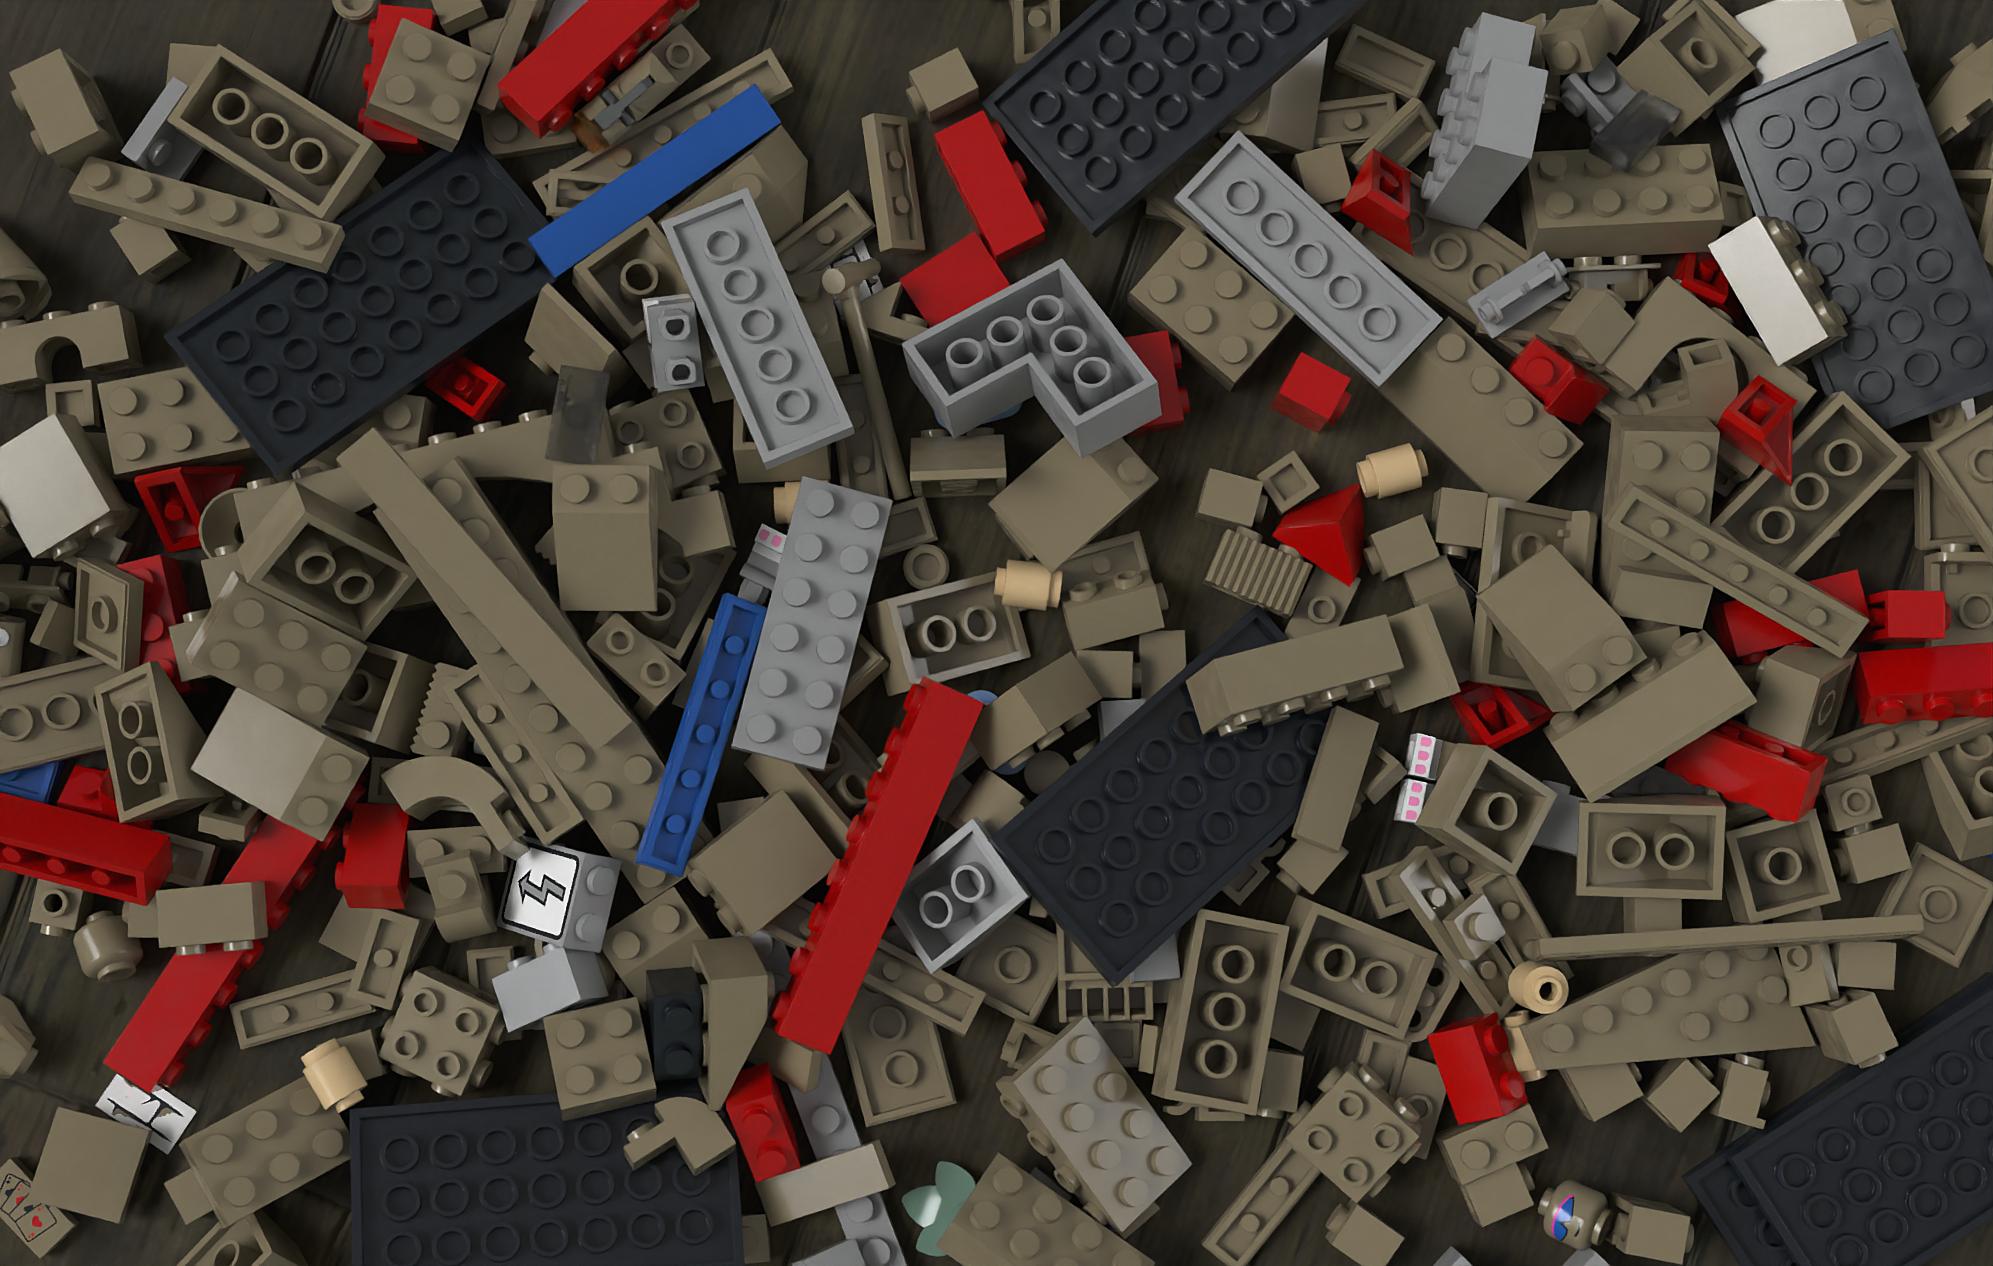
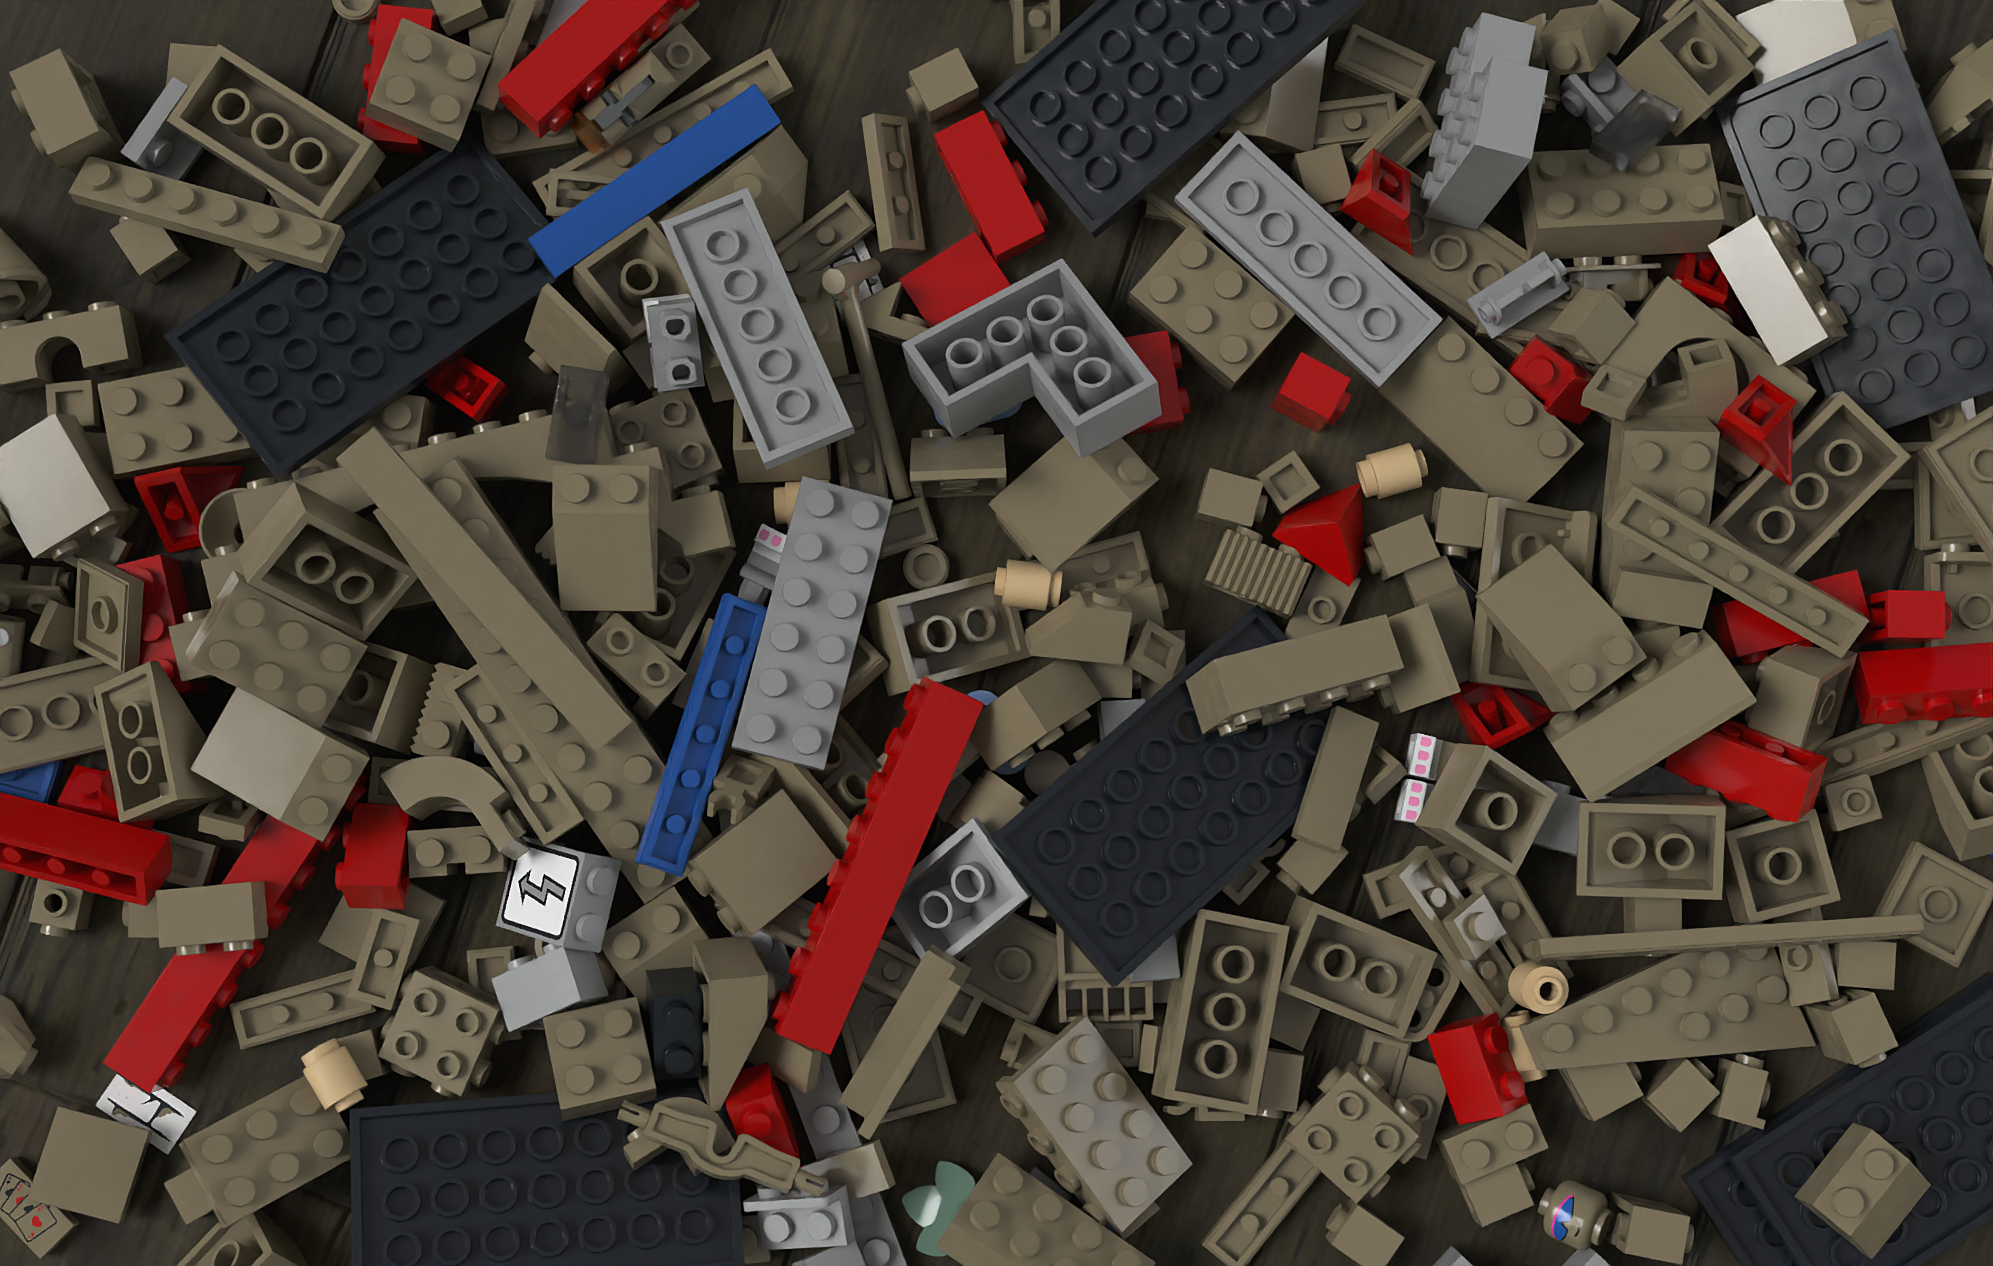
dark tan head [73,911,144,984] -> none
dark tan brick [423,849,499,943] -> none
dark tan brick [1829,822,1912,884] -> none
none -> dark tan piece [617,1100,827,1198]
none -> dark tan plate [707,754,775,825]
none -> light grey bracket [743,1179,855,1250]
none -> dark tan fence [838,944,972,1140]
none -> dark tan slope [1024,588,1133,665]
none -> dark tan plate [1124,619,1185,686]
none -> dark tan plate [1581,364,1646,422]
none -> dark tan slope [1794,1123,1931,1259]

